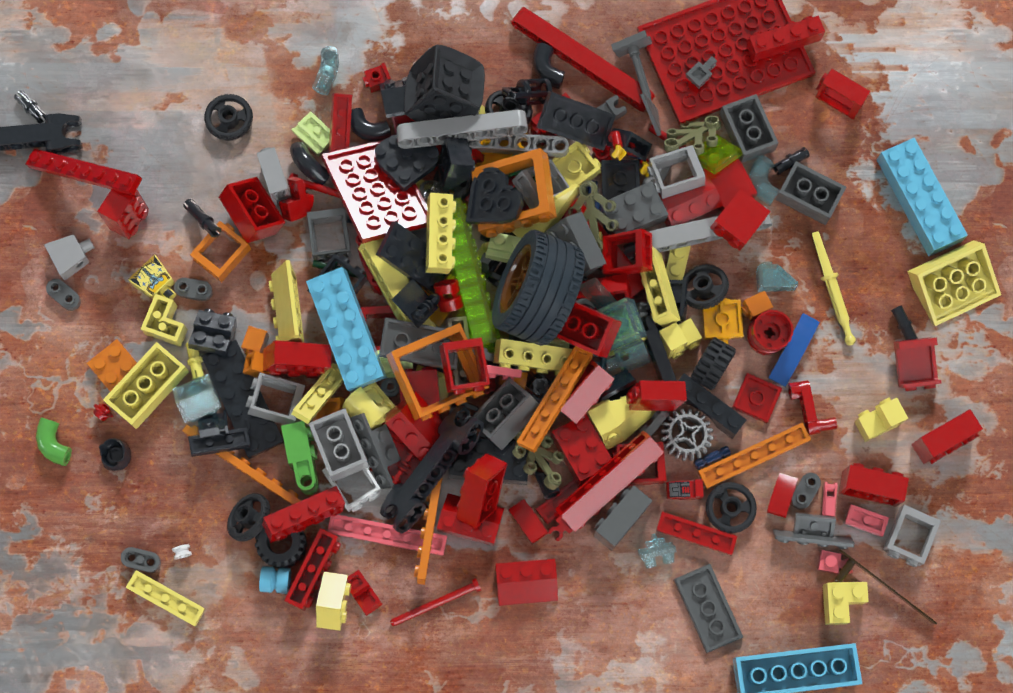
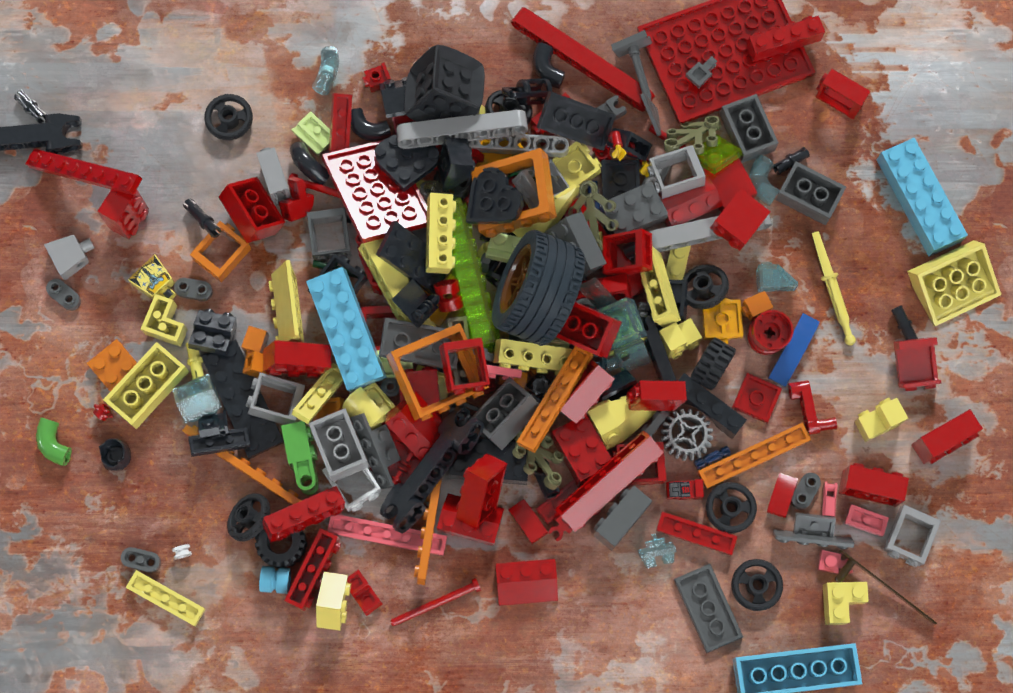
none -> black wheel [731,559,783,611]

